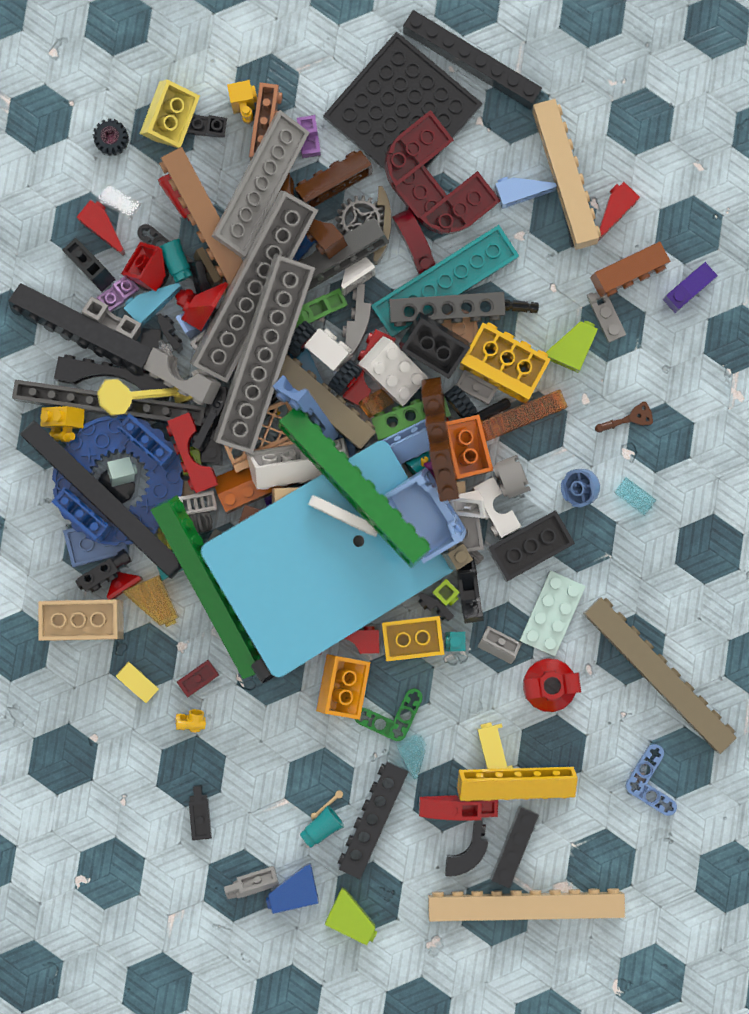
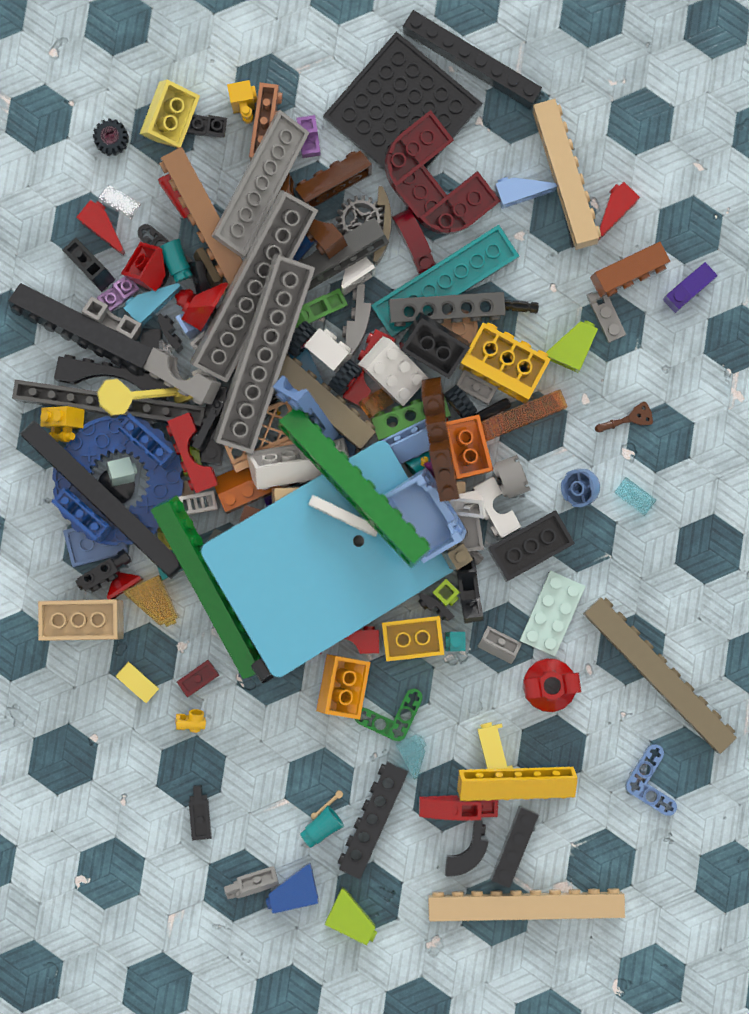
dark grey gear [188,512,213,533] -> none

